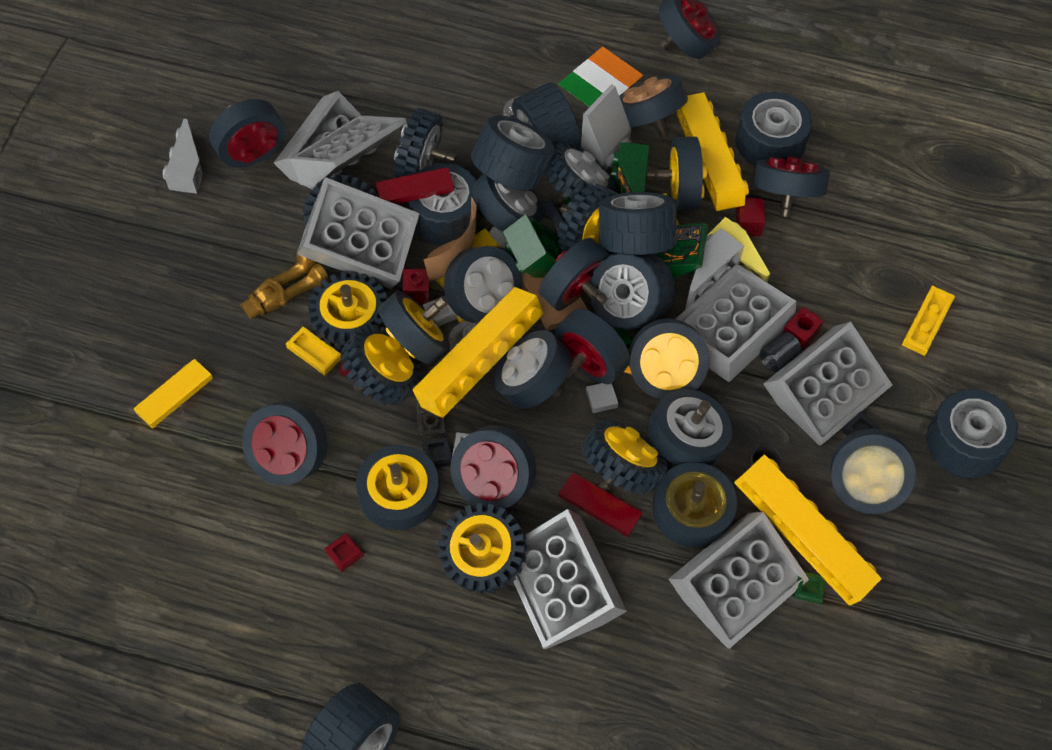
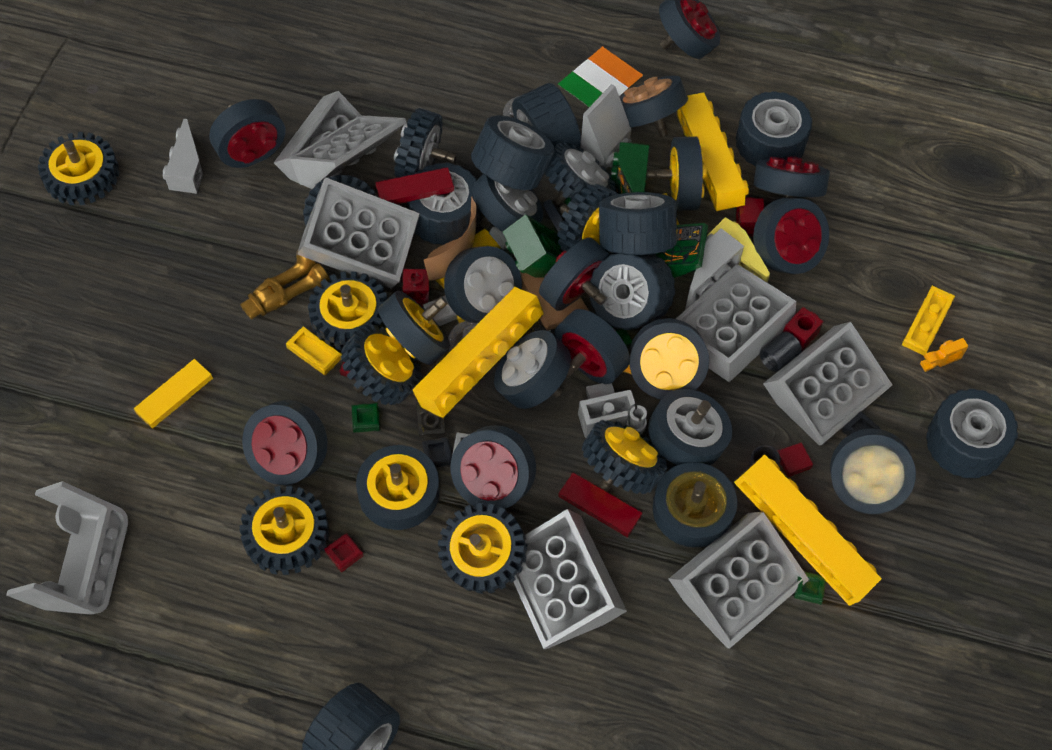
none -> light grey windscreen [6,481,128,615]
none -> wheel [38,132,119,205]
none -> wheel [240,486,329,575]
none -> dark green tile [351,403,380,433]
none -> light grey hinge [578,390,647,437]
none -> wheel [754,198,829,274]
none -> dark red tile [778,442,813,477]
none -> light orange plate [920,338,968,372]

